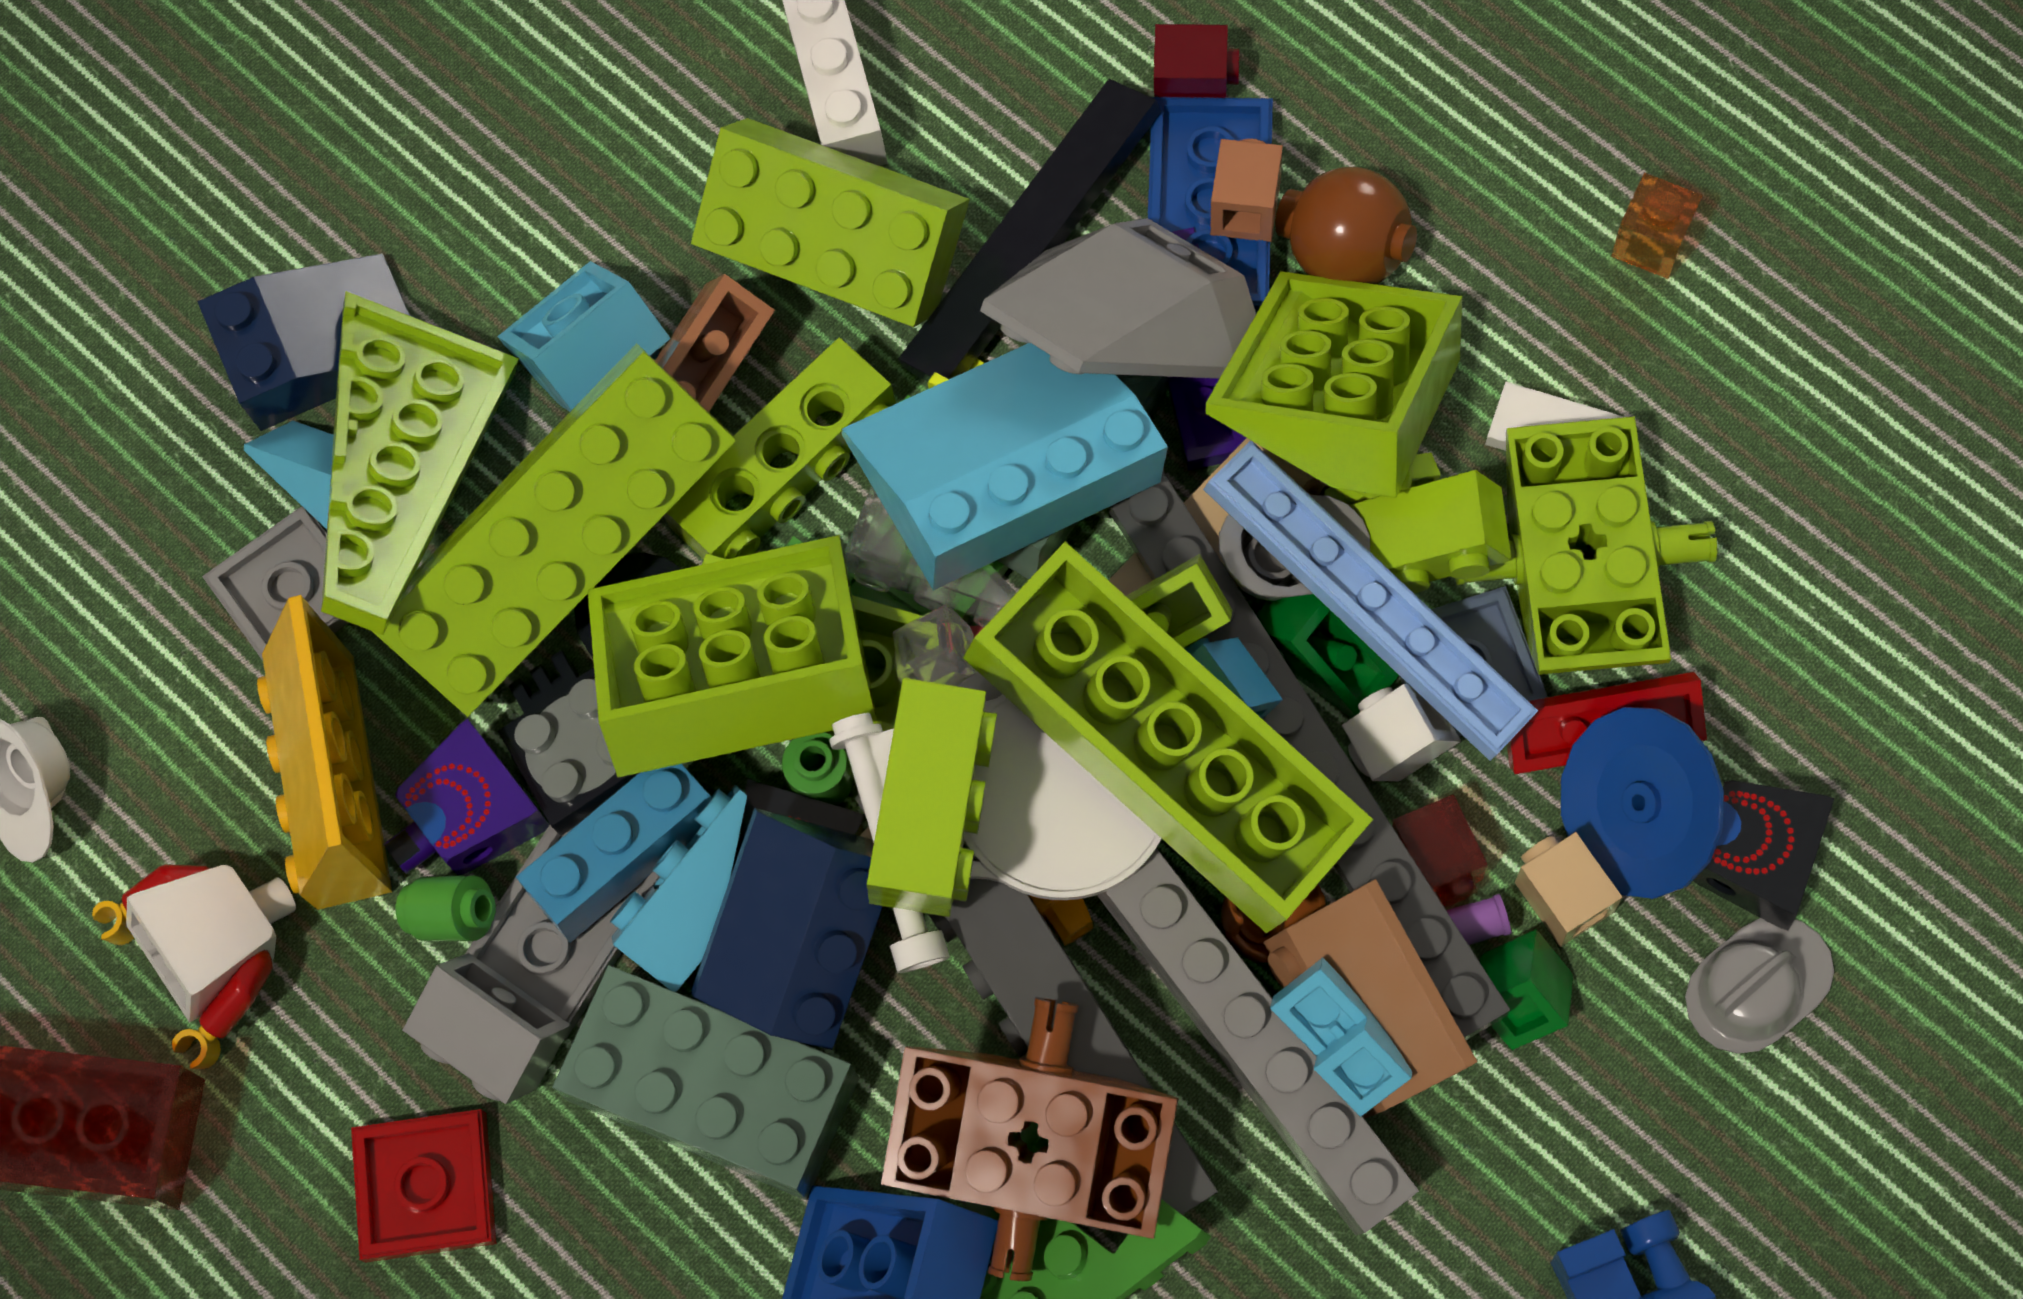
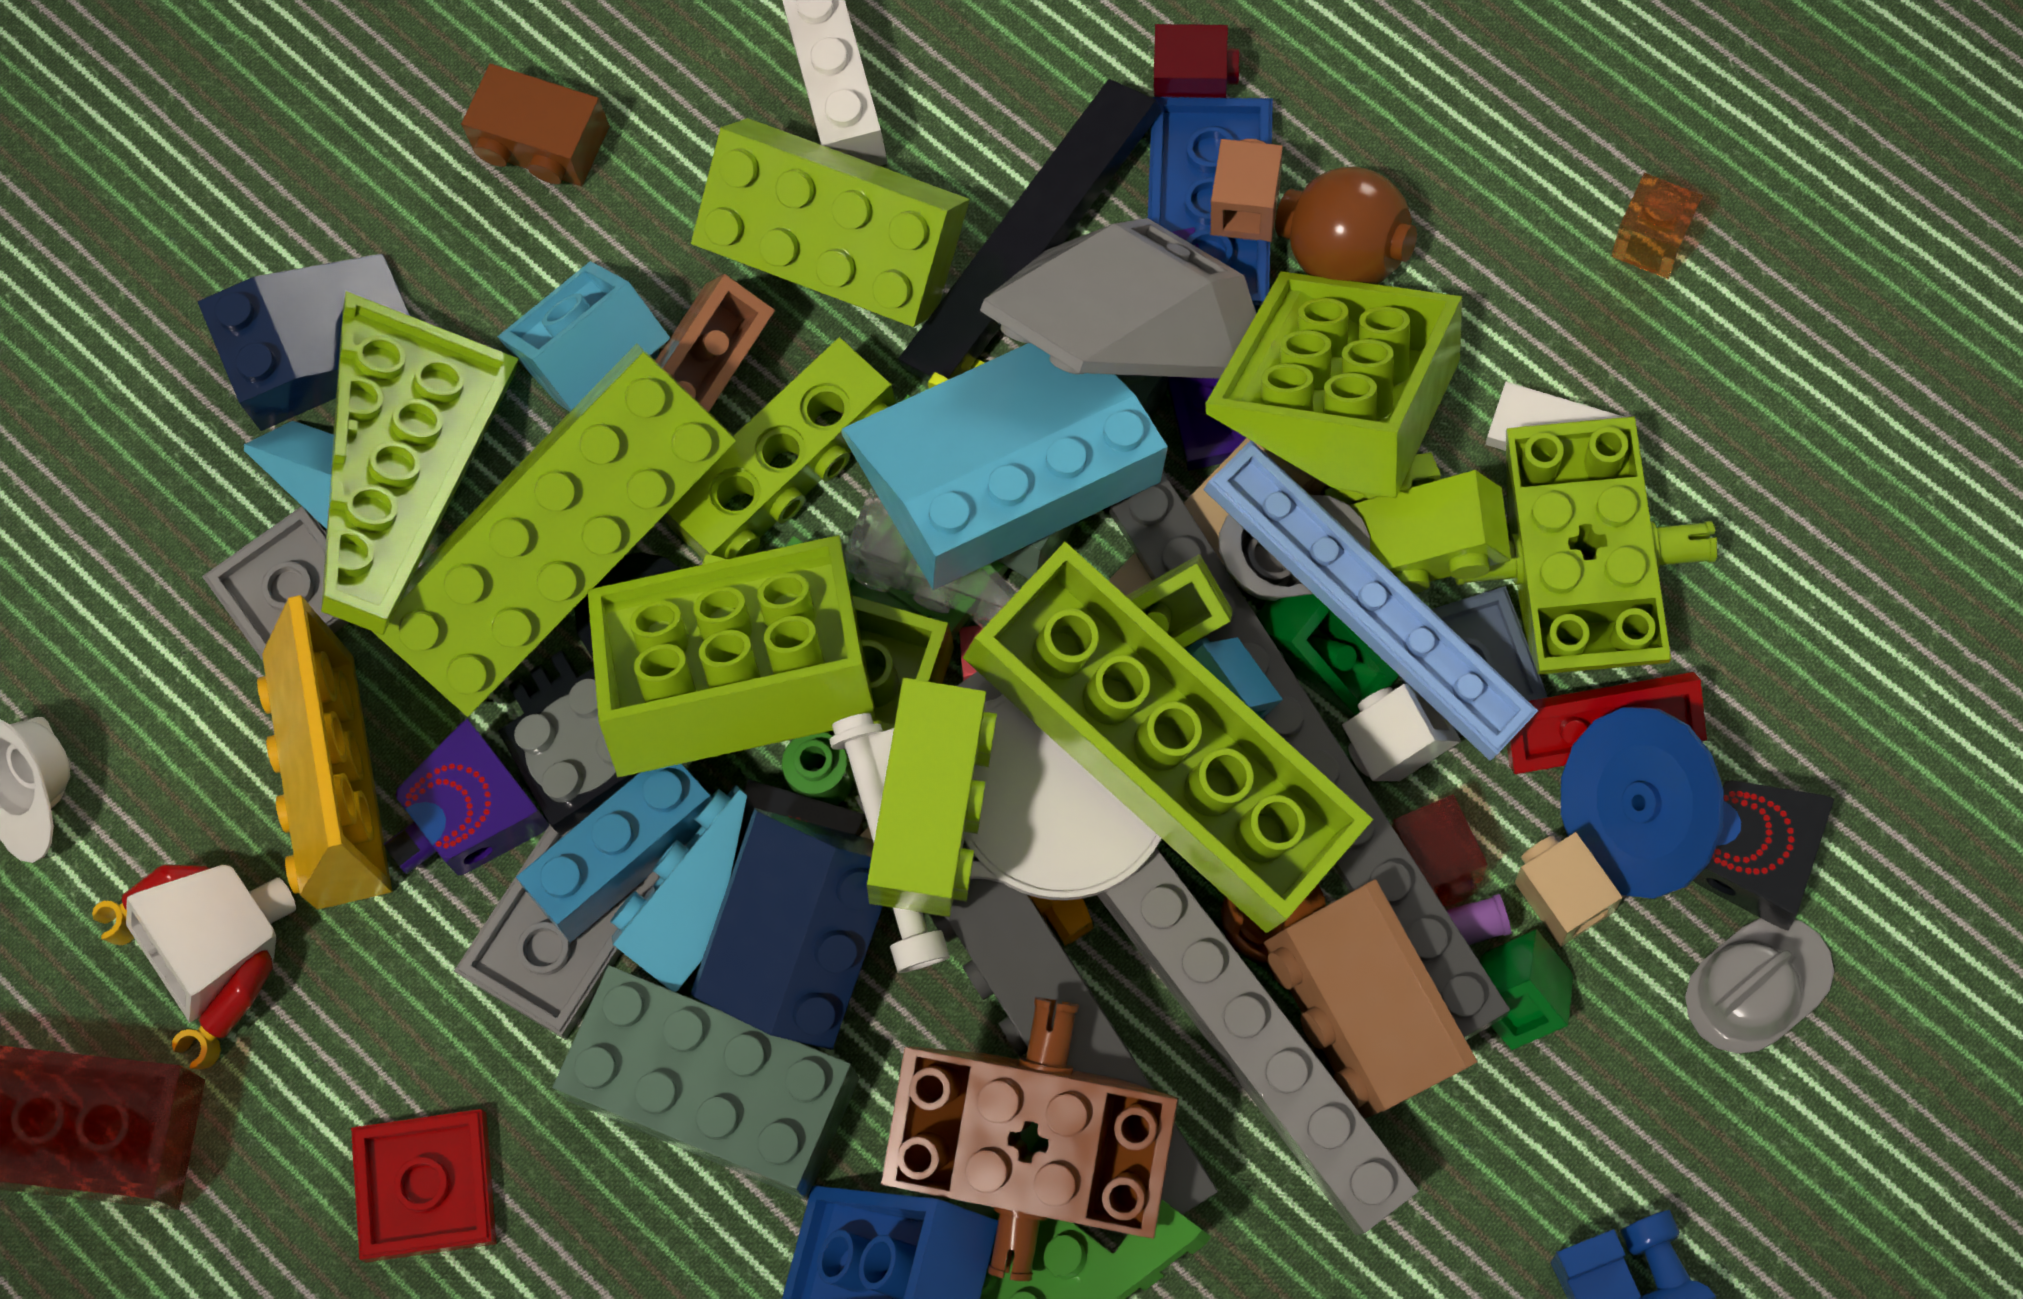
bright green brick [395,876,496,941] -> none
light grey brick [403,953,571,1104] -> none
clear slope [893,604,977,686] -> none
medium azure slope [1270,957,1413,1117] -> none
none -> dark orange brick [461,63,610,187]

